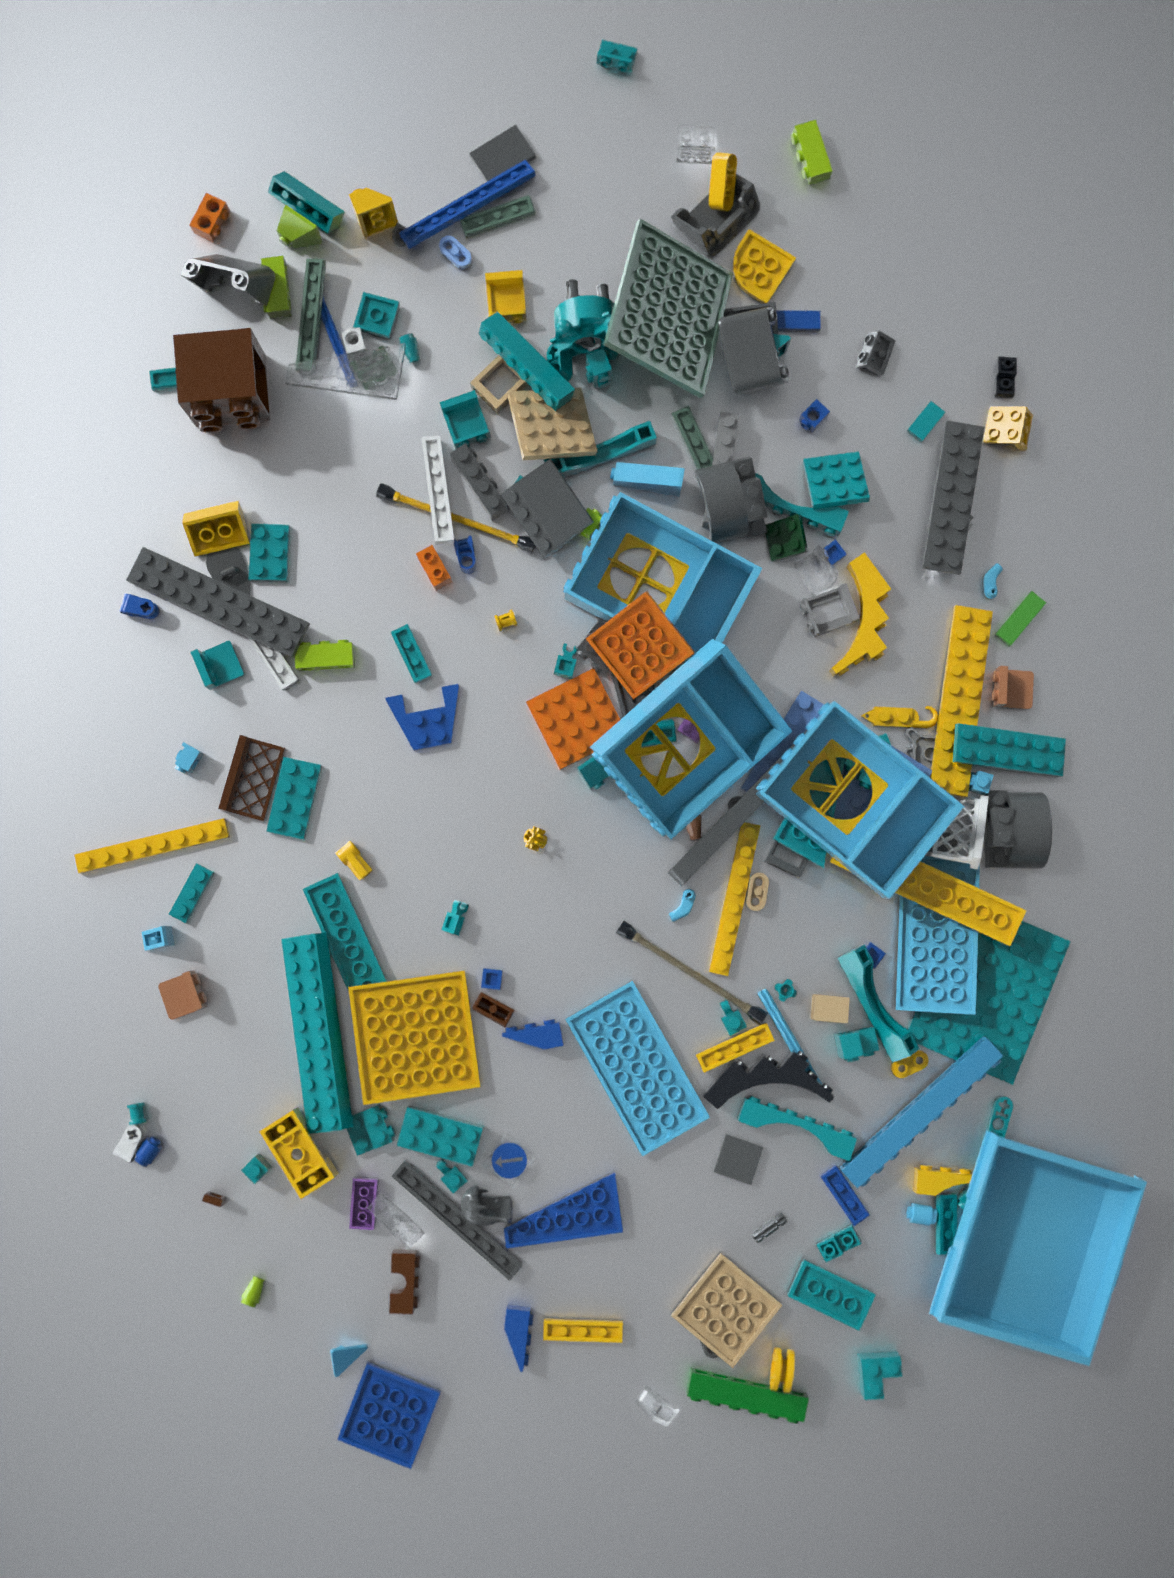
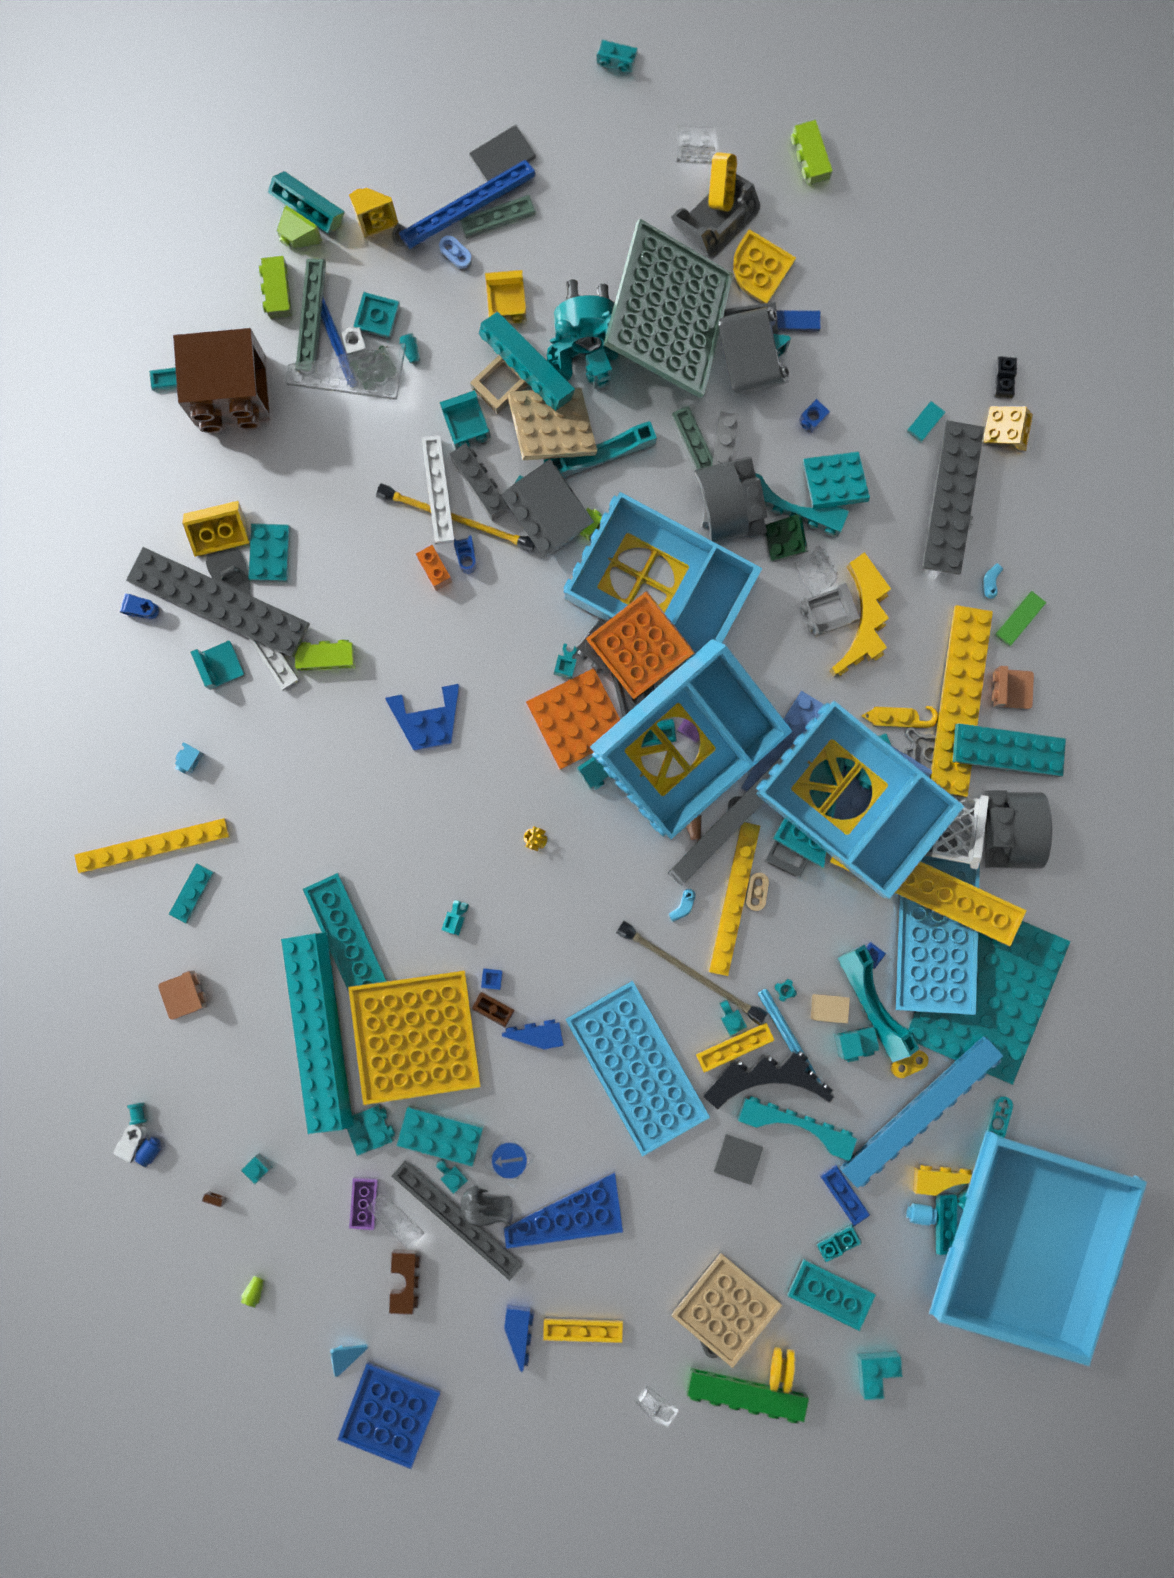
medium azure slope [142,926,175,951] -> none
dark grey windscreen [181,254,275,306] -> none
orange brick [189,193,230,242] -> none
reddish brown fence [218,735,285,821] -> none
yellow plate [259,1107,339,1199] -> none
teal plate [266,757,322,840] -> none
yellow piece [336,841,373,881] -> none
teal plate [391,624,432,684] -> none
yellow bush [494,609,517,631] -> none
medium azure slope [610,462,685,497] -> none
dark grey axle [752,1213,787,1243] -> none
blue plate [820,539,847,567] -> none
dark grey bracket [856,330,896,376] -> none
medium azure brick [969,771,994,795] -> none

